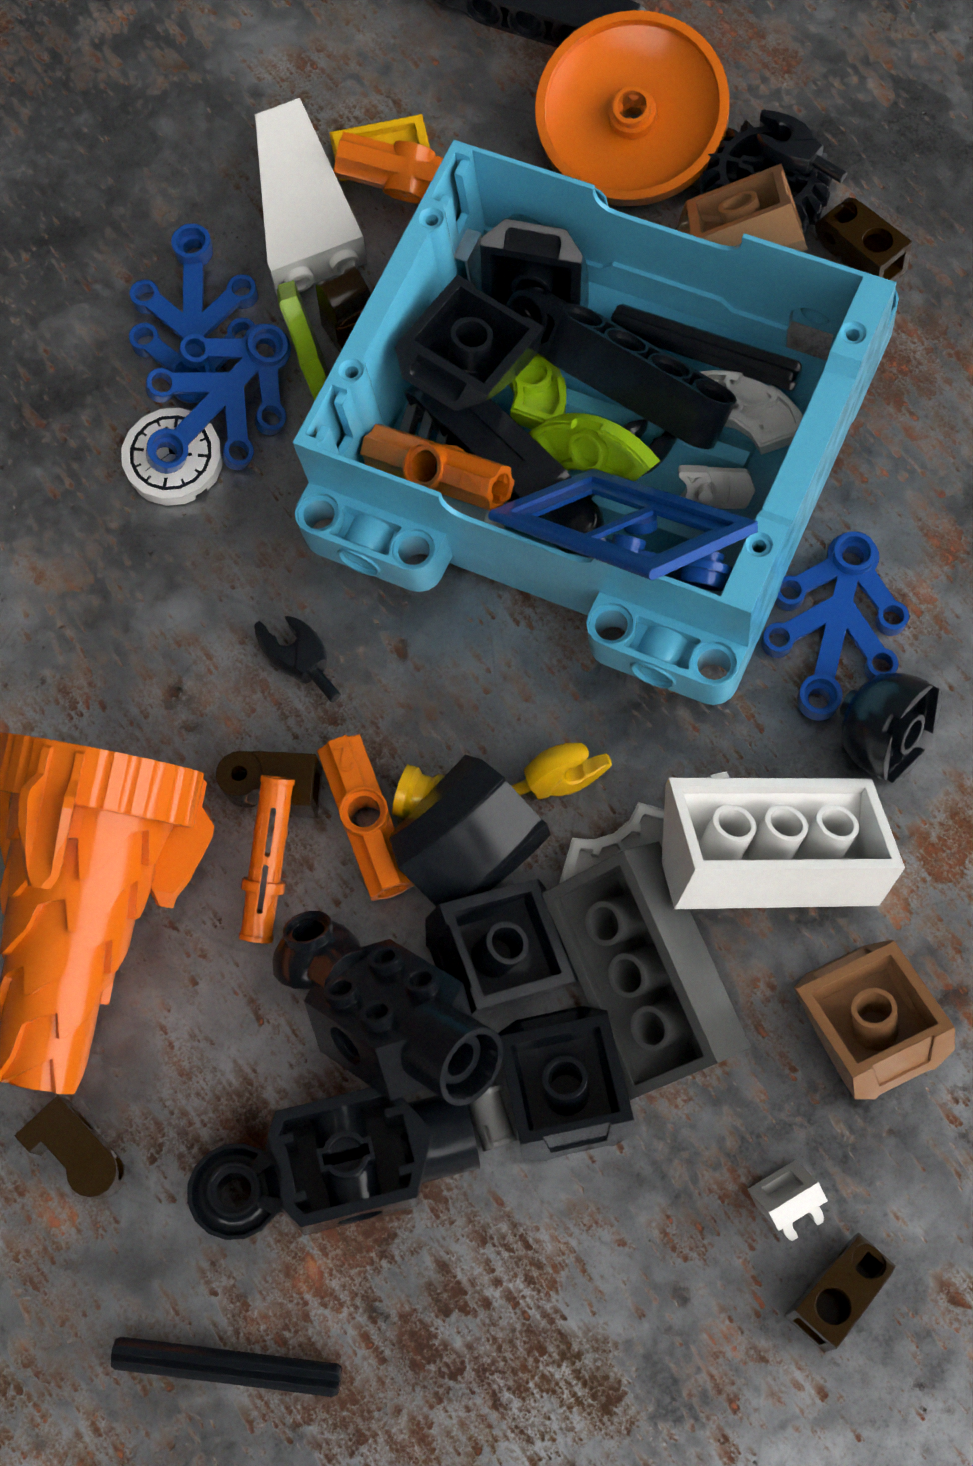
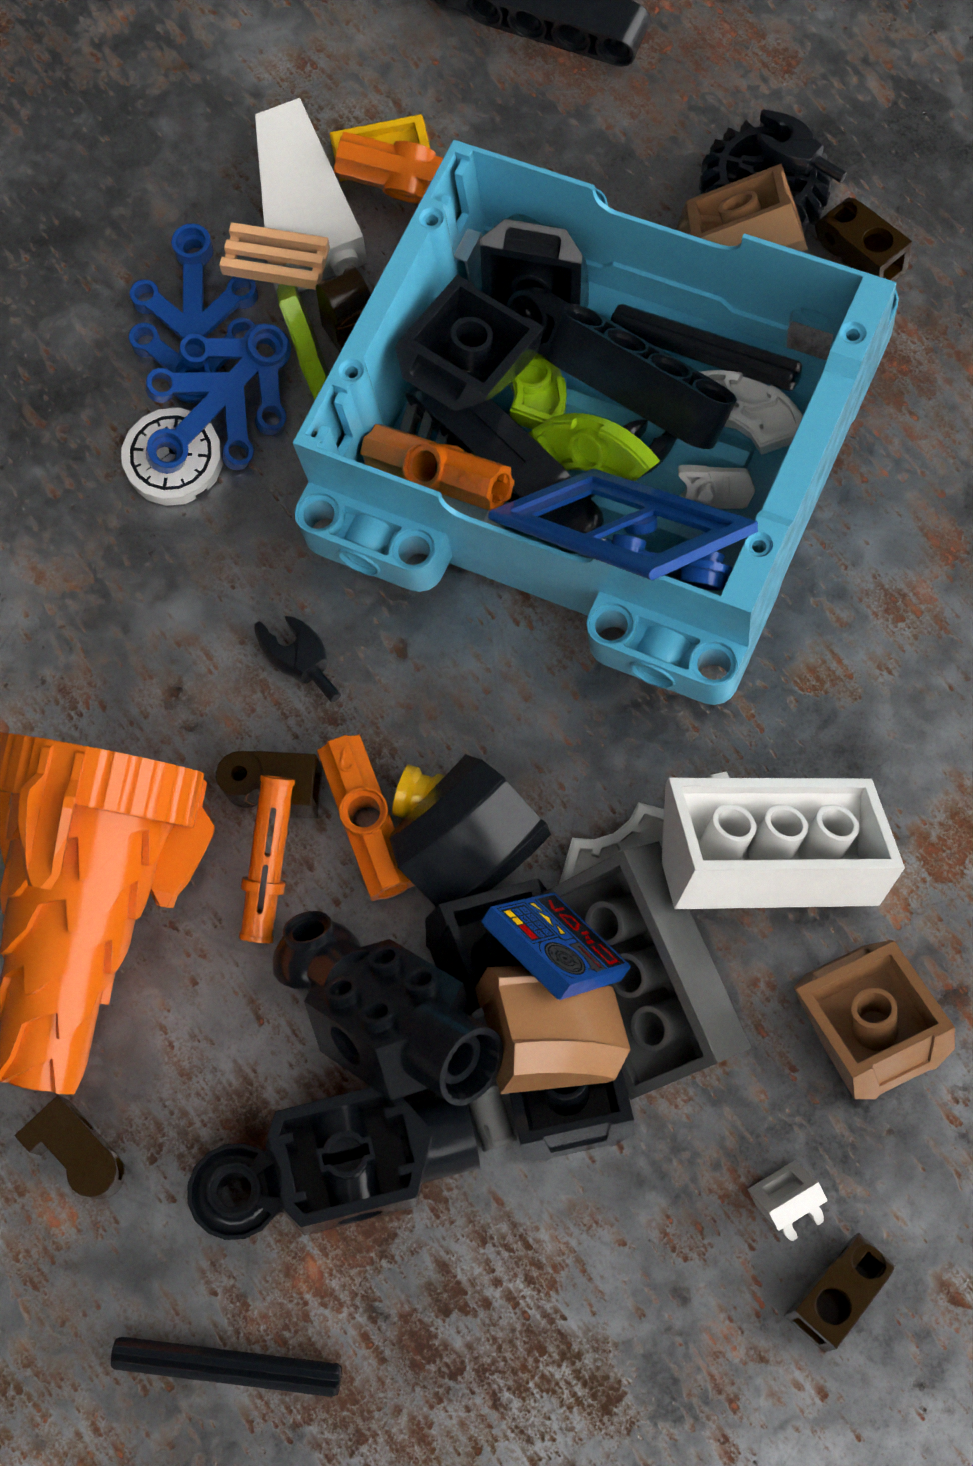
yellow hand [511,743,612,800] -> none
orange dish [535,10,730,207] -> none
blue plant [761,531,909,721] -> none
black cylinder [839,673,942,783] -> none
none -> light nougat tile [219,222,330,290]
none -> medium nougat slope [475,966,631,1094]
none -> tile [481,892,631,1000]

